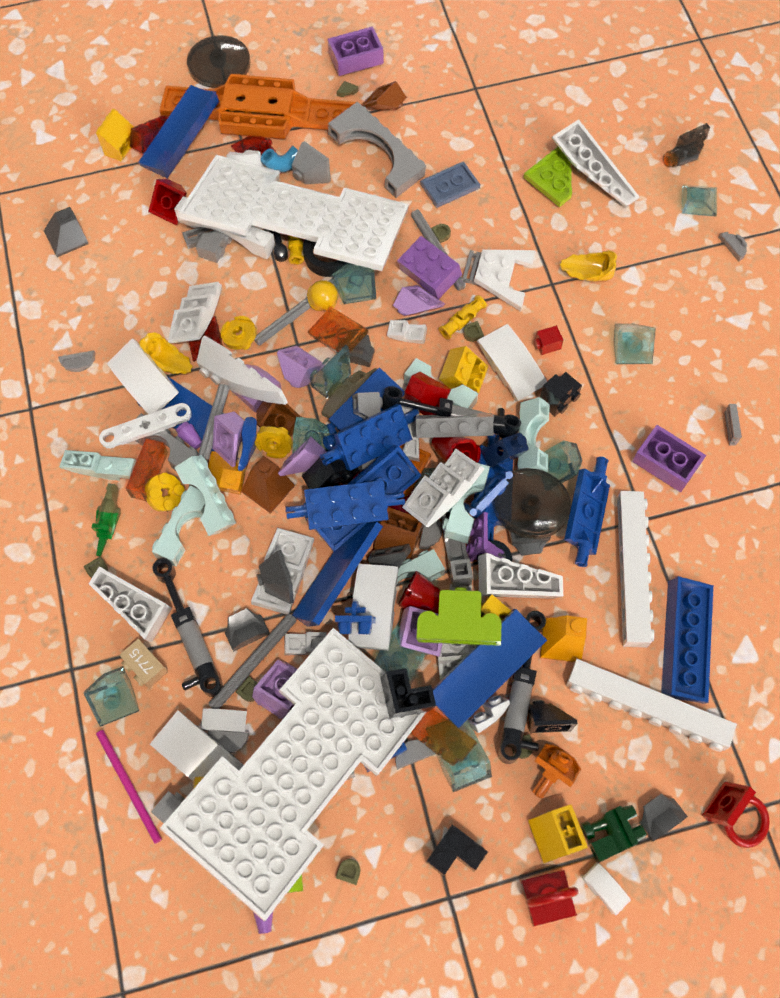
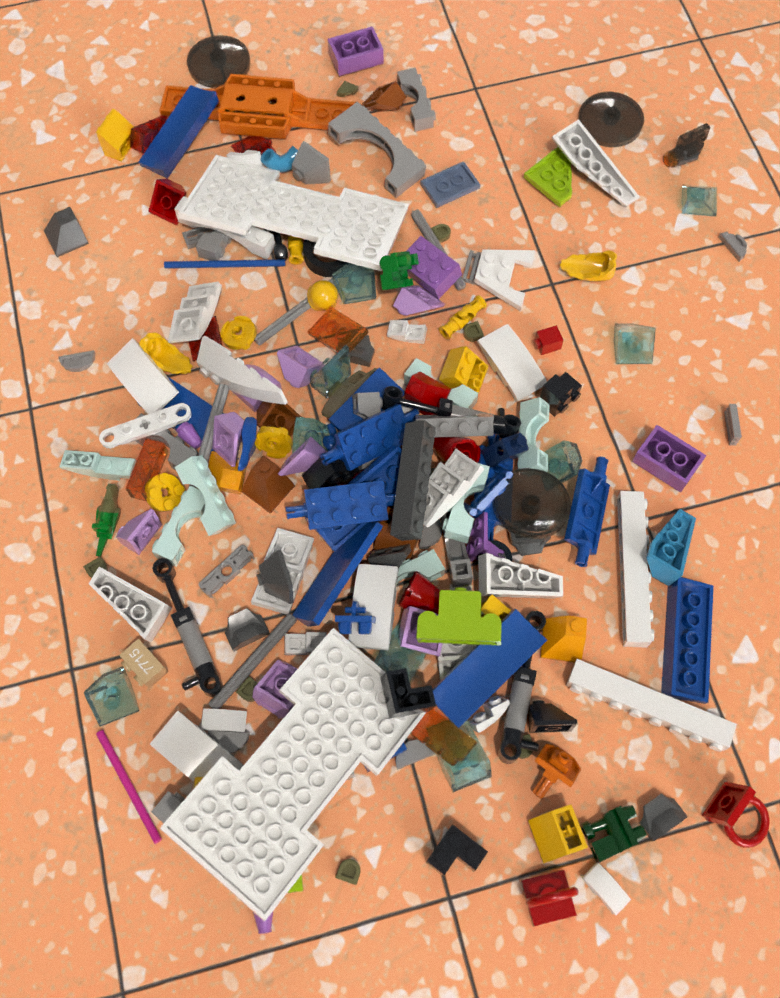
none -> lavender slope [116,509,162,555]
none -> blue piece [164,259,286,269]
none -> light grey piece [199,545,255,598]
none -> green hips [380,251,419,290]
none -> dark grey brick [390,420,436,541]
none -> light grey arch [397,67,436,132]
none -> clear smoke dish [578,92,644,147]
none -> dark azure wedge [646,509,696,586]

